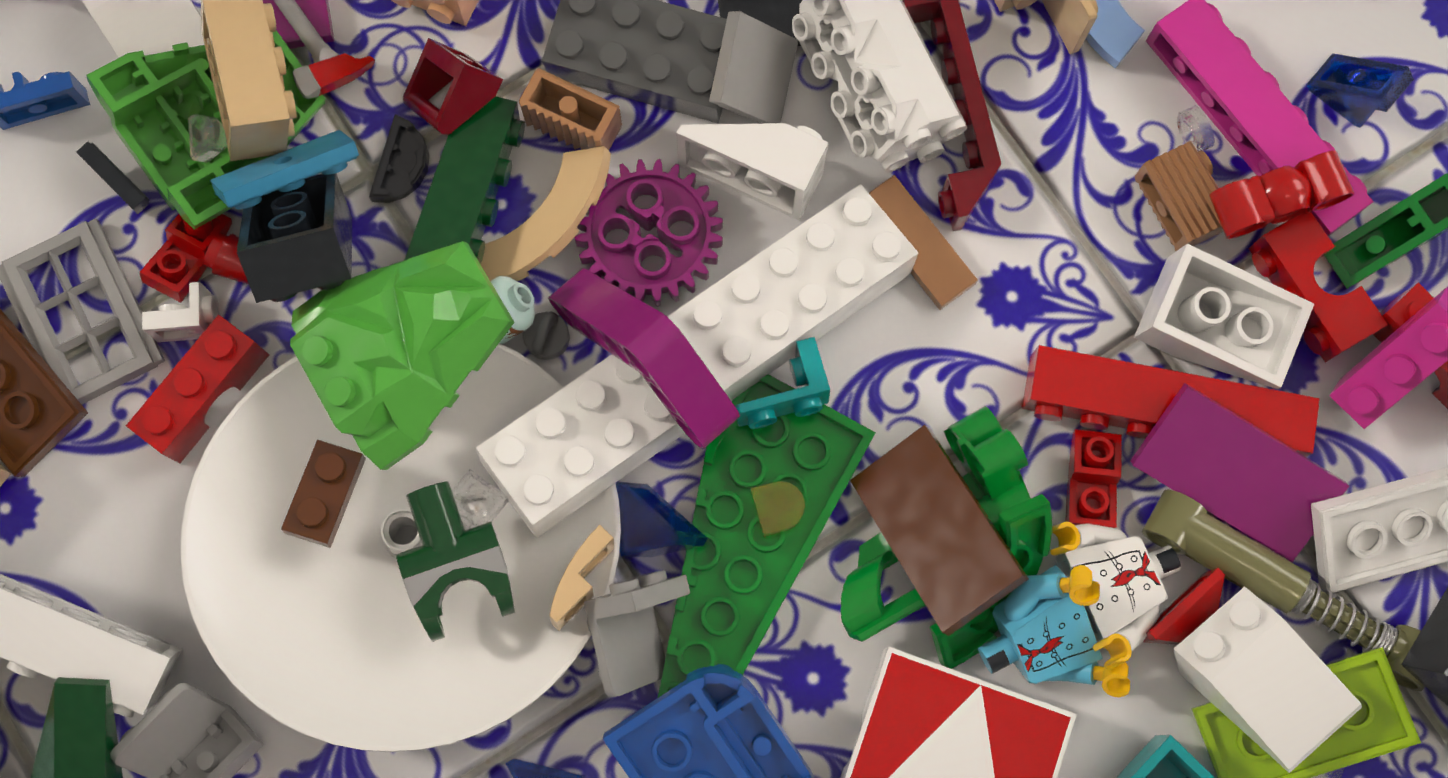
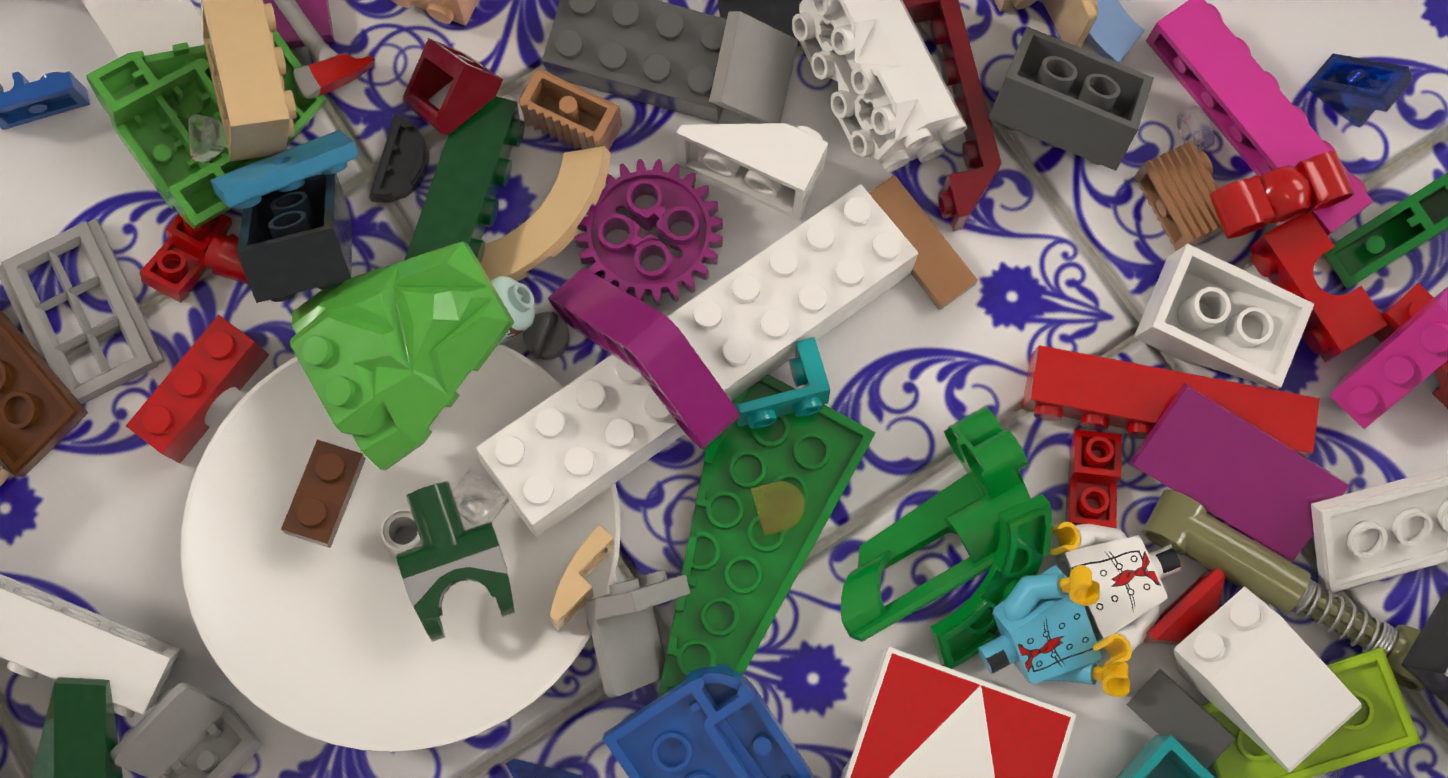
black tile [76,142,150,214] -> none
white bracket [142,282,219,342] -> none
clear blue slope [616,482,708,557] -> none
reddish brown tile [850,424,1029,636] -> none
none -> dark grey brick [988,27,1154,171]
none -> dark grey tile [1126,669,1236,769]

